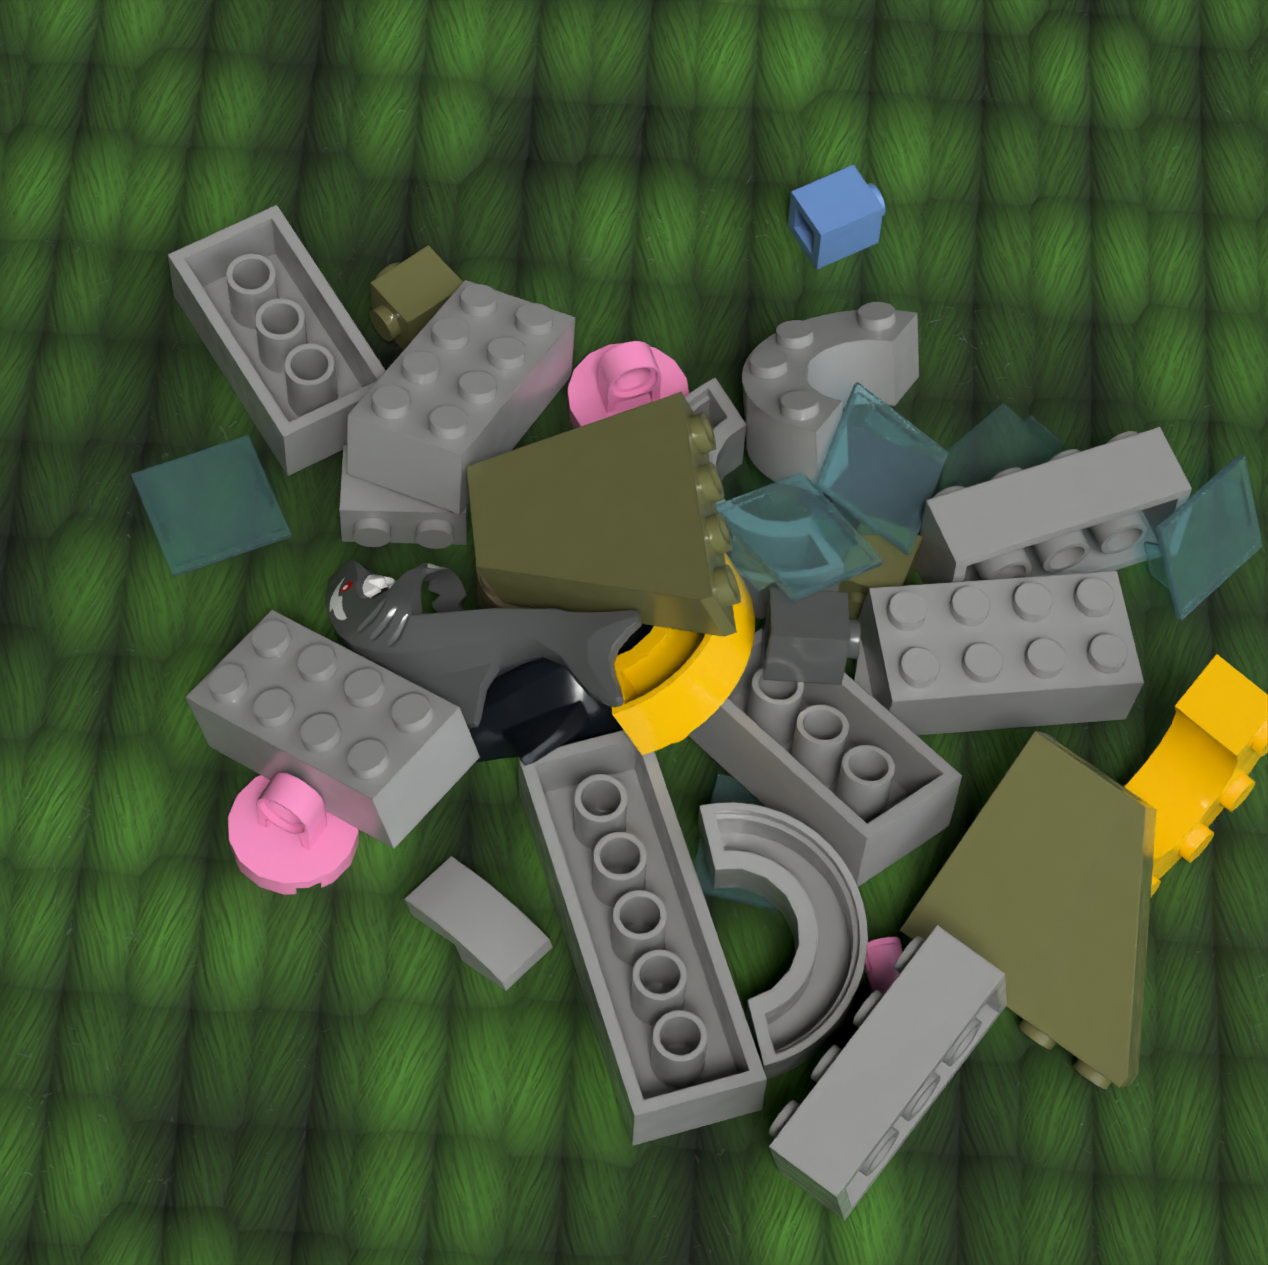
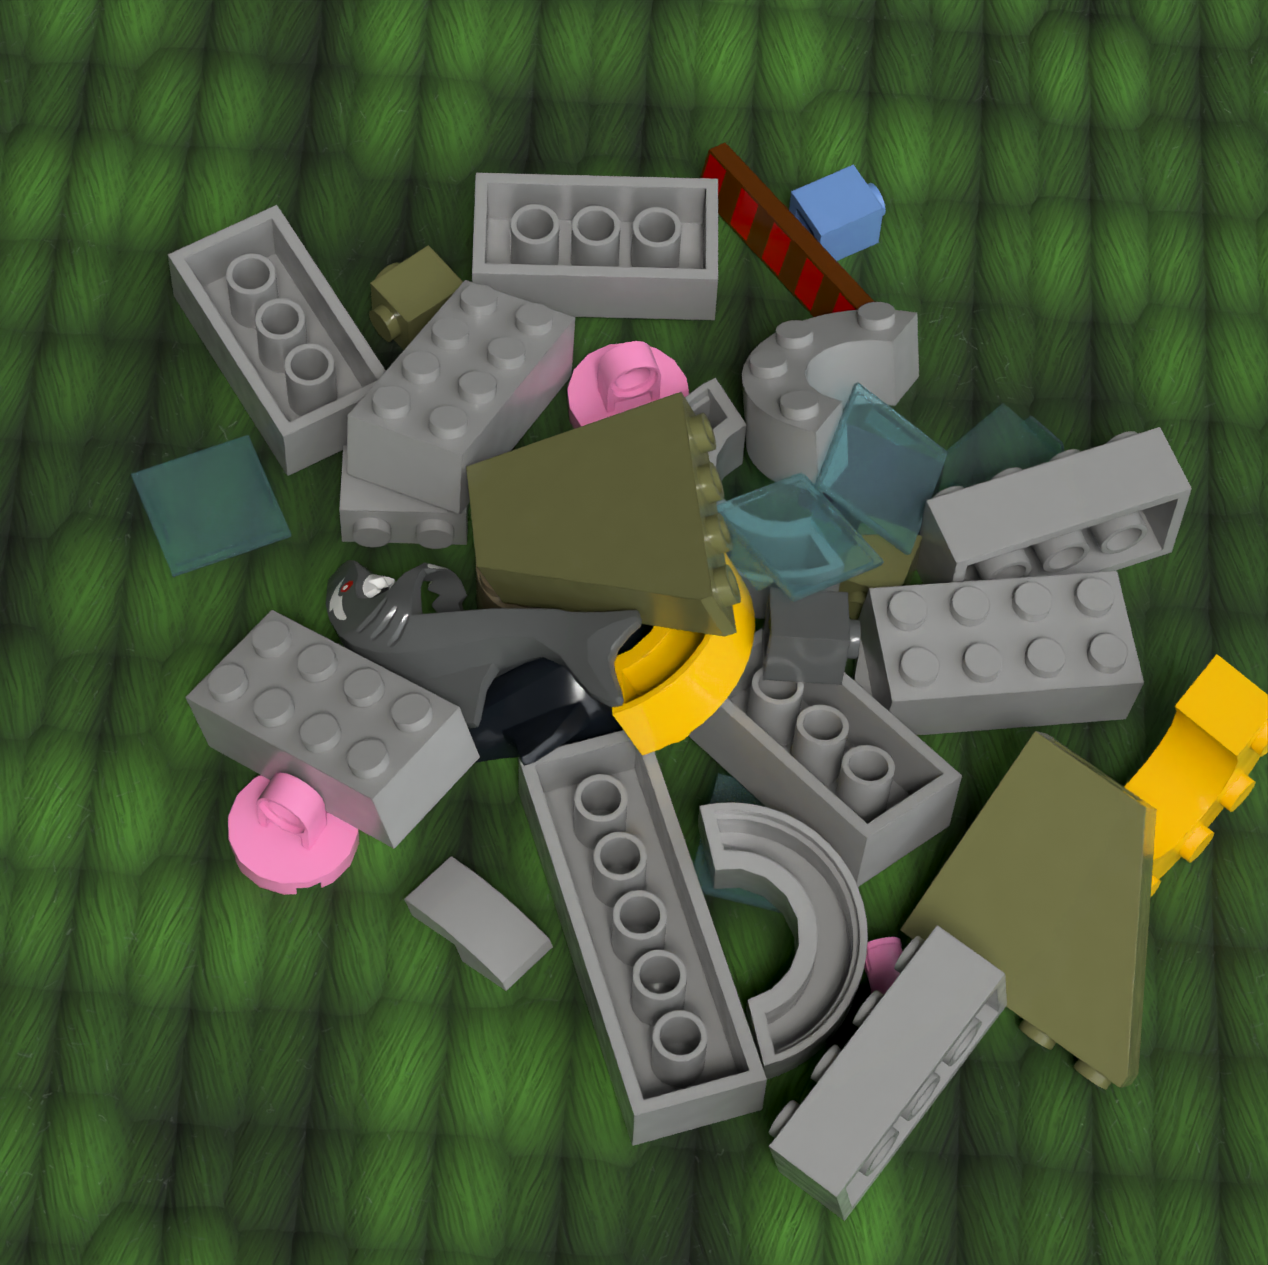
clear light blue piece [1144,454,1263,621] -> none
none -> light grey brick [472,173,718,320]
none -> reddish brown tile [700,142,875,317]

